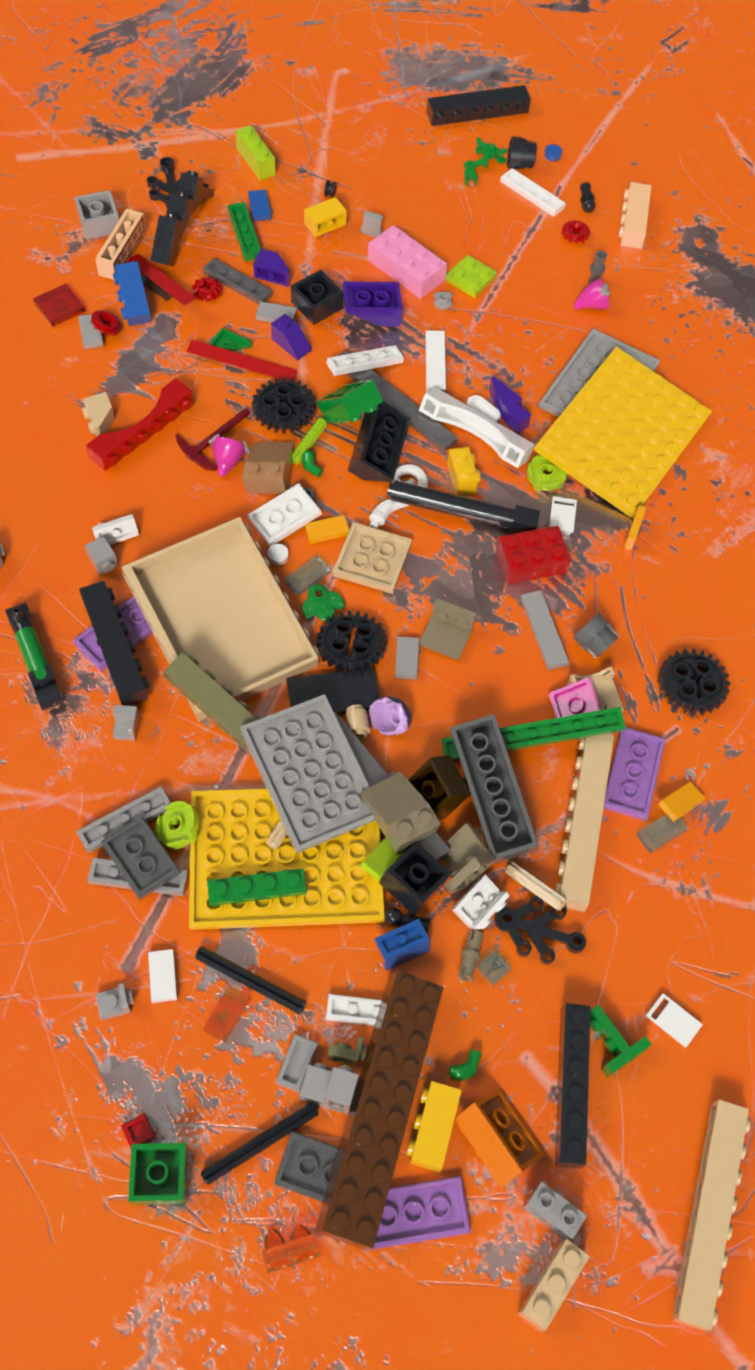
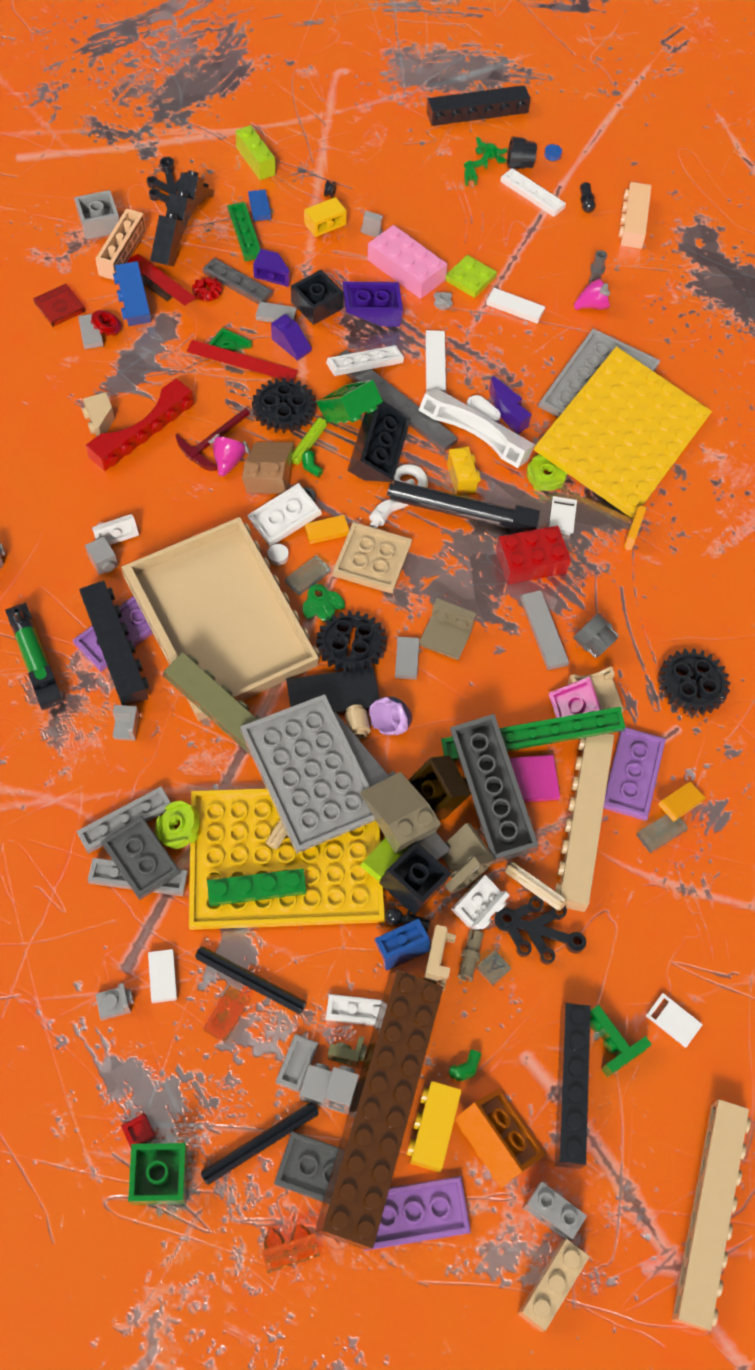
red gear [561,221,590,245] -> none
none -> tan piece [424,925,456,991]
none -> white tile [486,288,545,324]
none -> dark pink tile [509,755,560,802]

